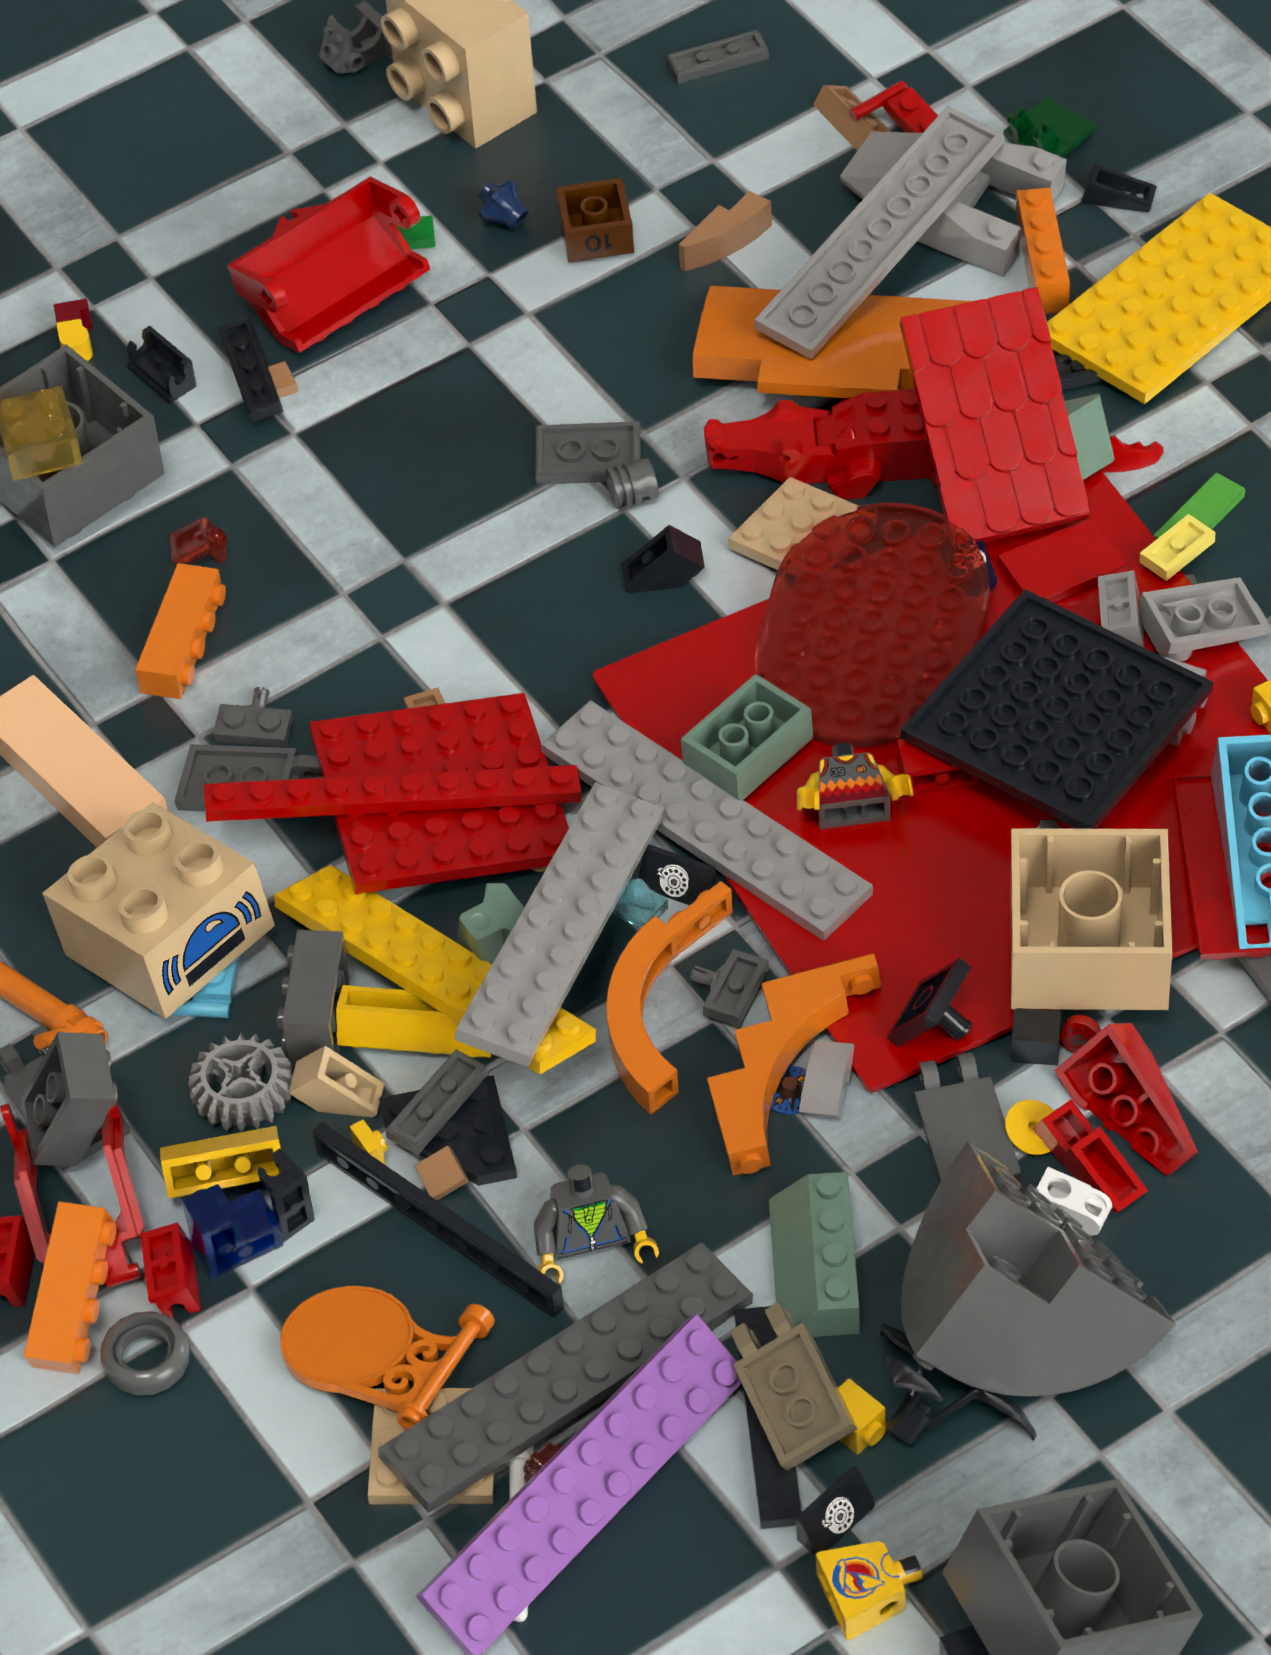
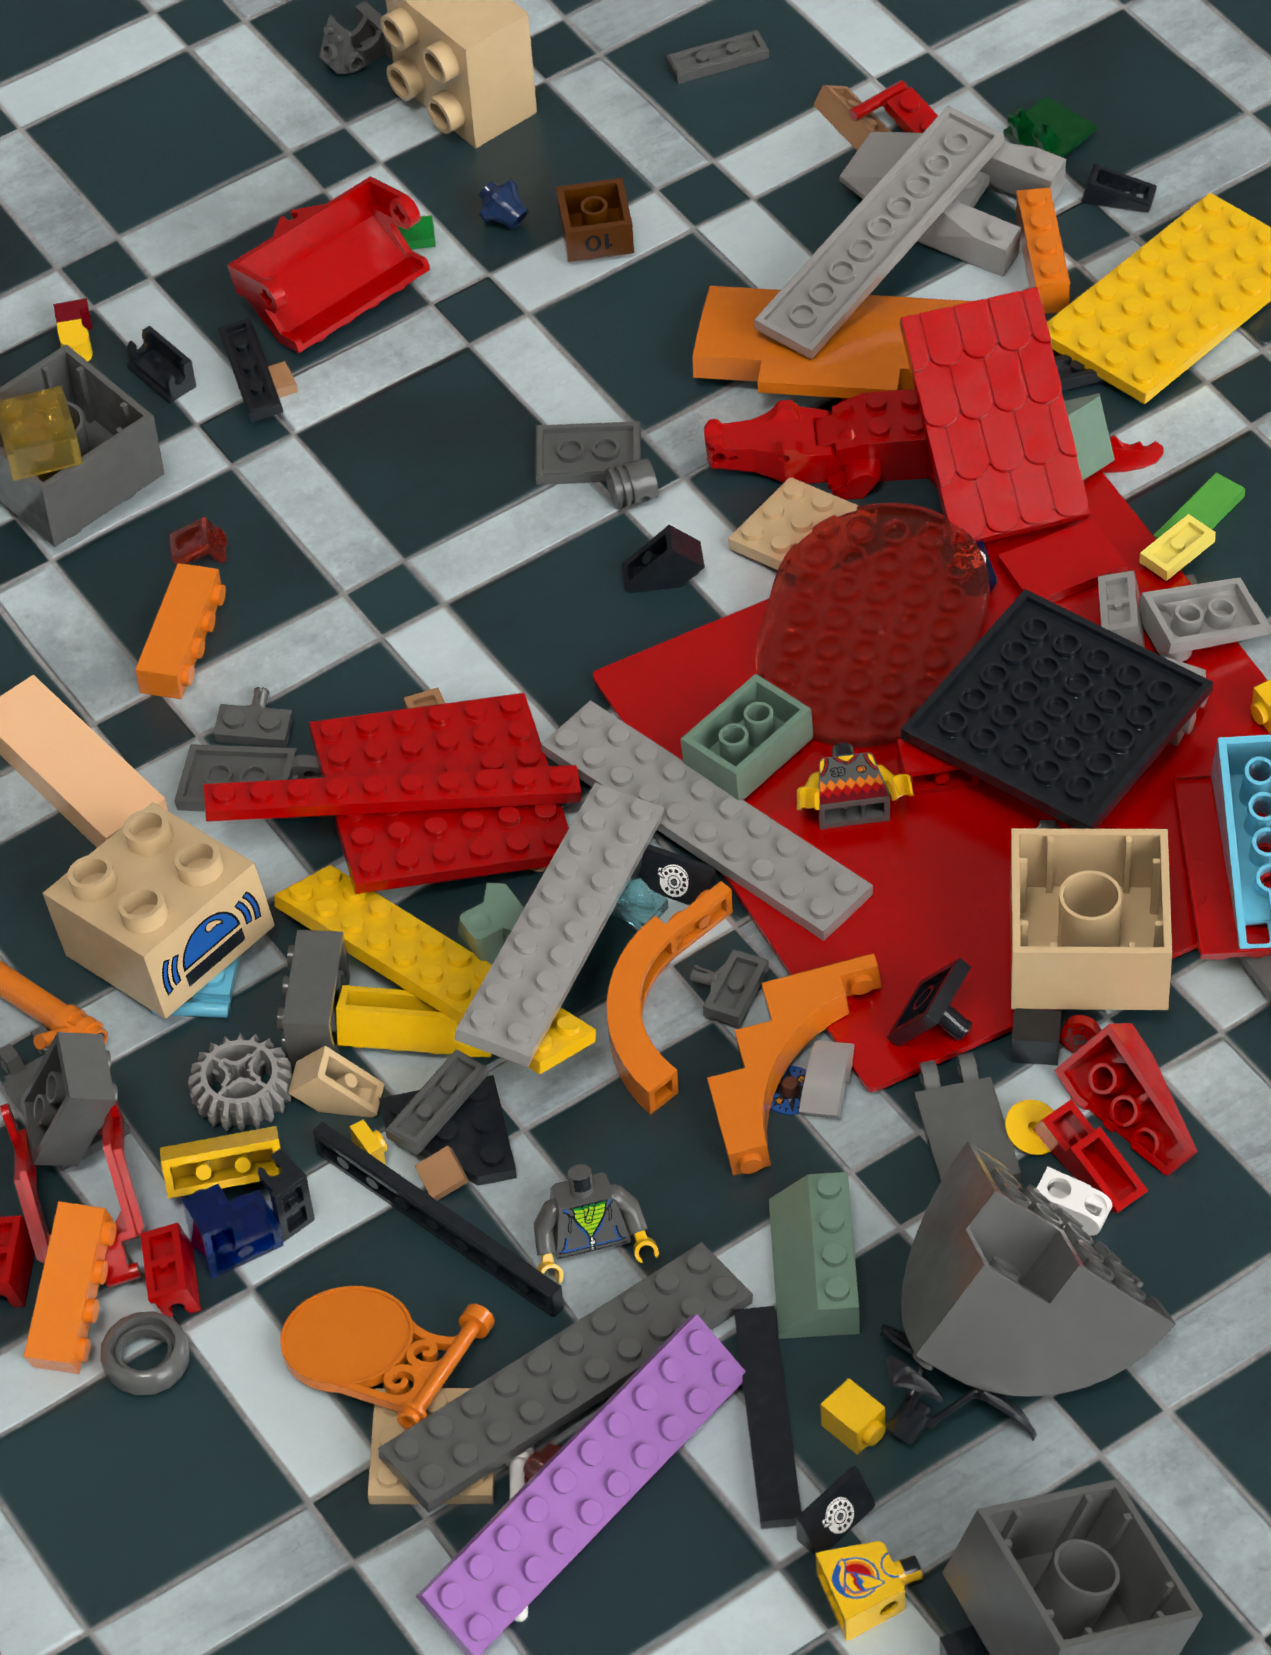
medium nougat slope [679,191,772,271] -> none
dark tan tile [730,1302,858,1471] -> none

